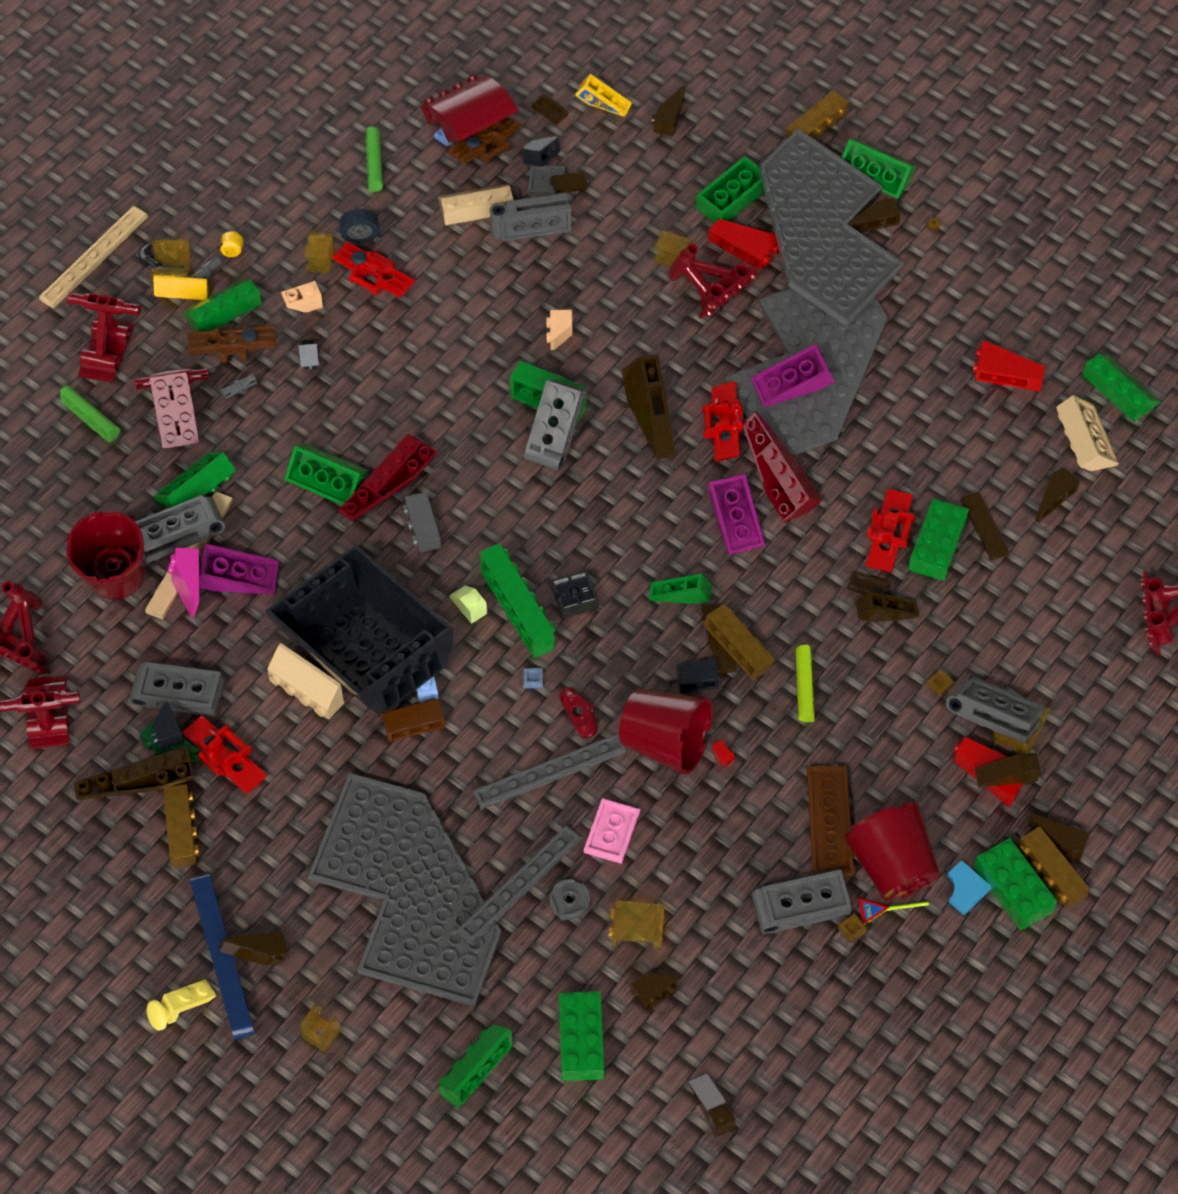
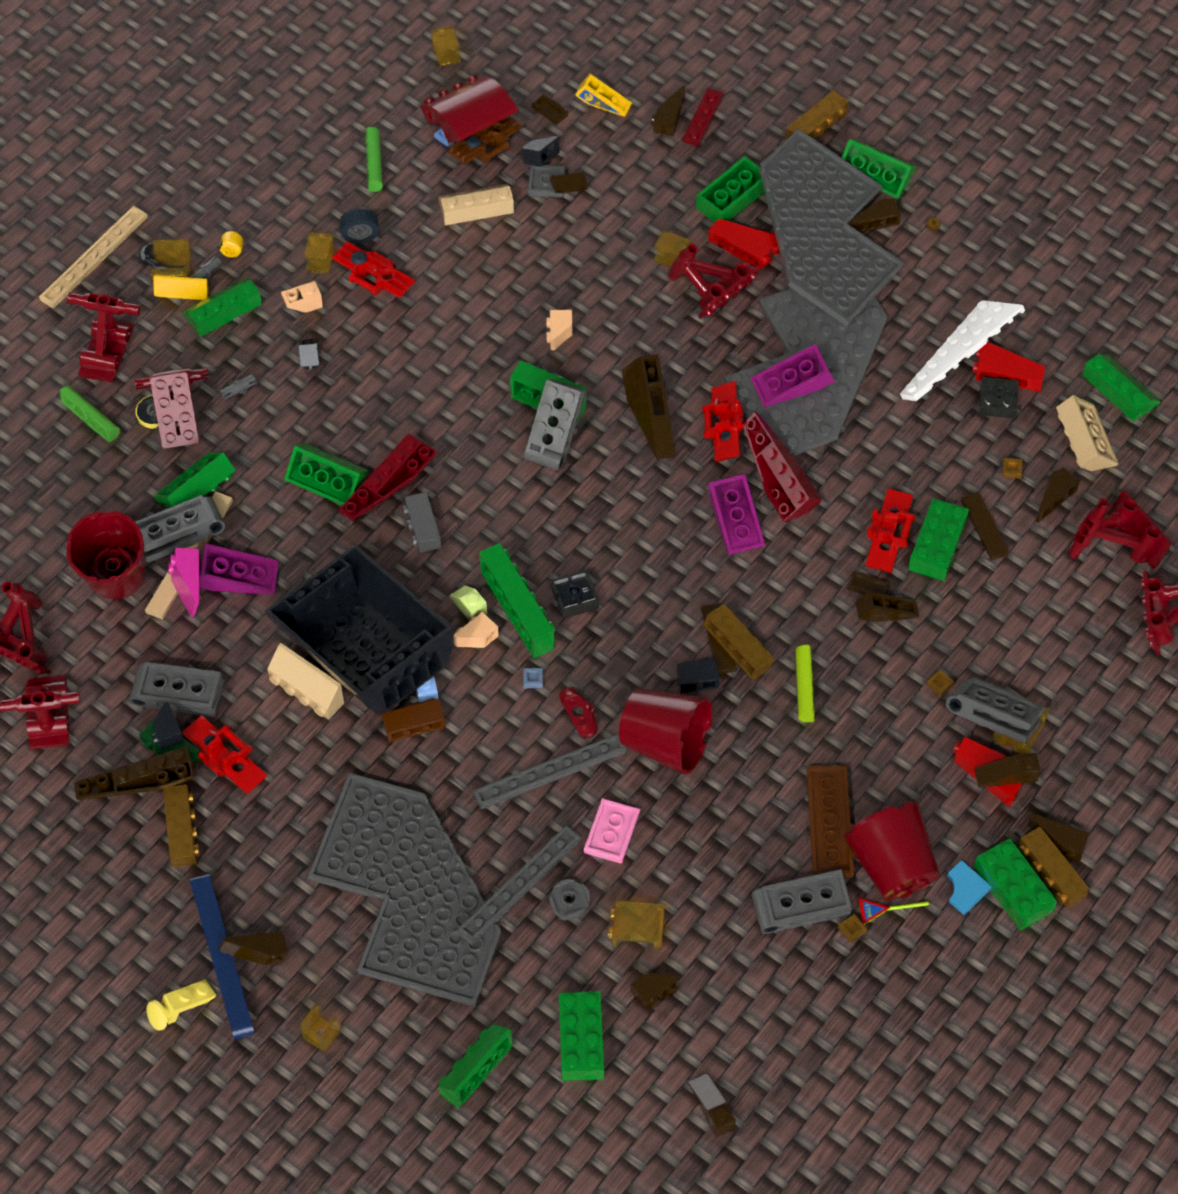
reddish brown piece [188,325,277,363] -> none
dark grey hinge [490,193,571,242] -> none
green slope [649,573,712,604] -> none
red piece [711,740,735,768] -> none
none -> black tile [136,395,158,429]
none -> clear yellow piece [431,26,461,67]
none -> light nougat slope [454,612,498,648]
none -> dark red plate [683,88,723,147]
none -> white wing [900,300,1025,401]
none -> pearl dark grey piece [979,377,1019,419]
none -> pearl gold plate [1002,458,1022,479]
none -> dark red plate [1068,490,1172,569]

